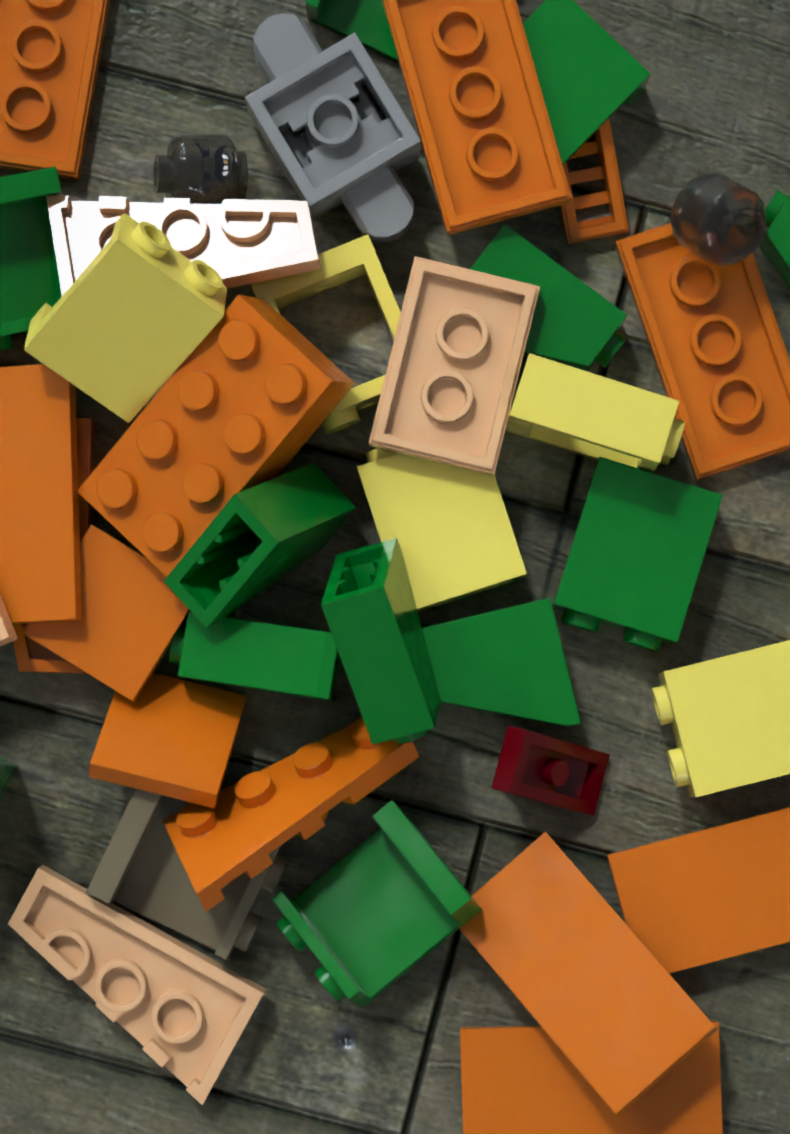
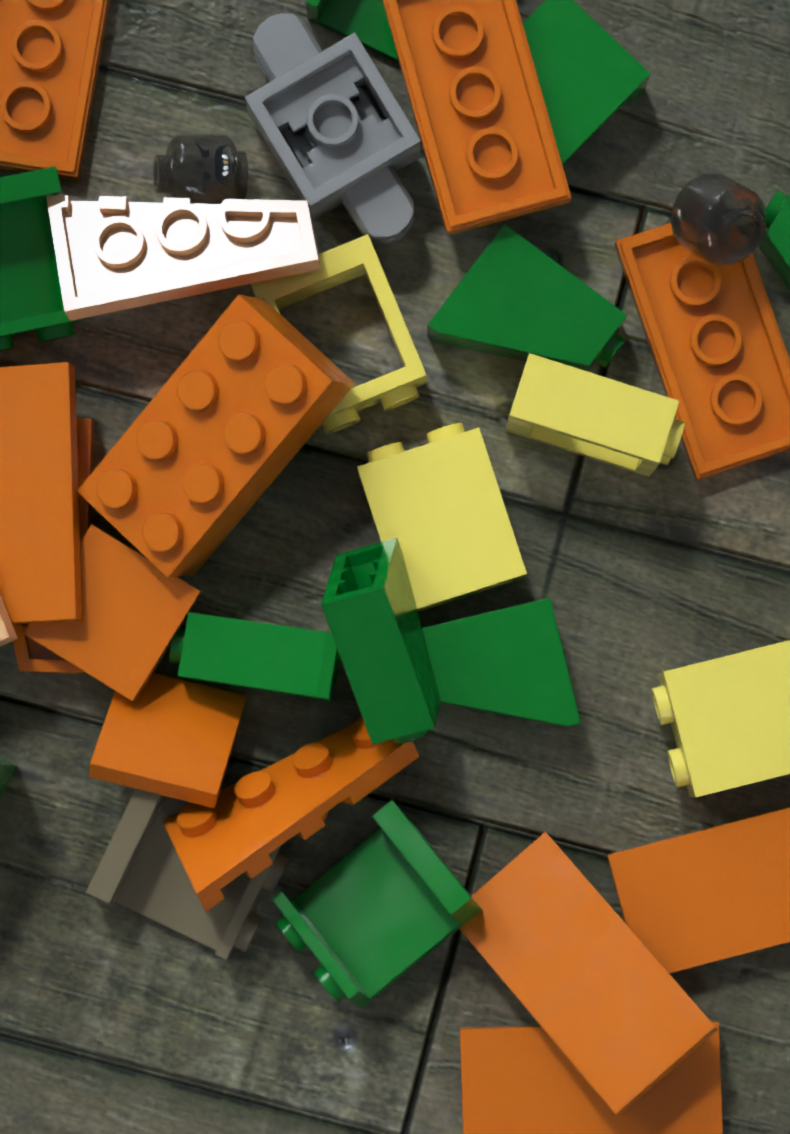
light nougat wing [8,865,266,1105] -> none
light yellow panel [24,213,227,423] -> none
green slope [164,462,356,628] -> none
light nougat tile [369,256,540,476] -> none
dark red slope [491,725,610,816] -> none
green panel [552,457,723,652] -> none
orange slope [558,118,629,244] -> none

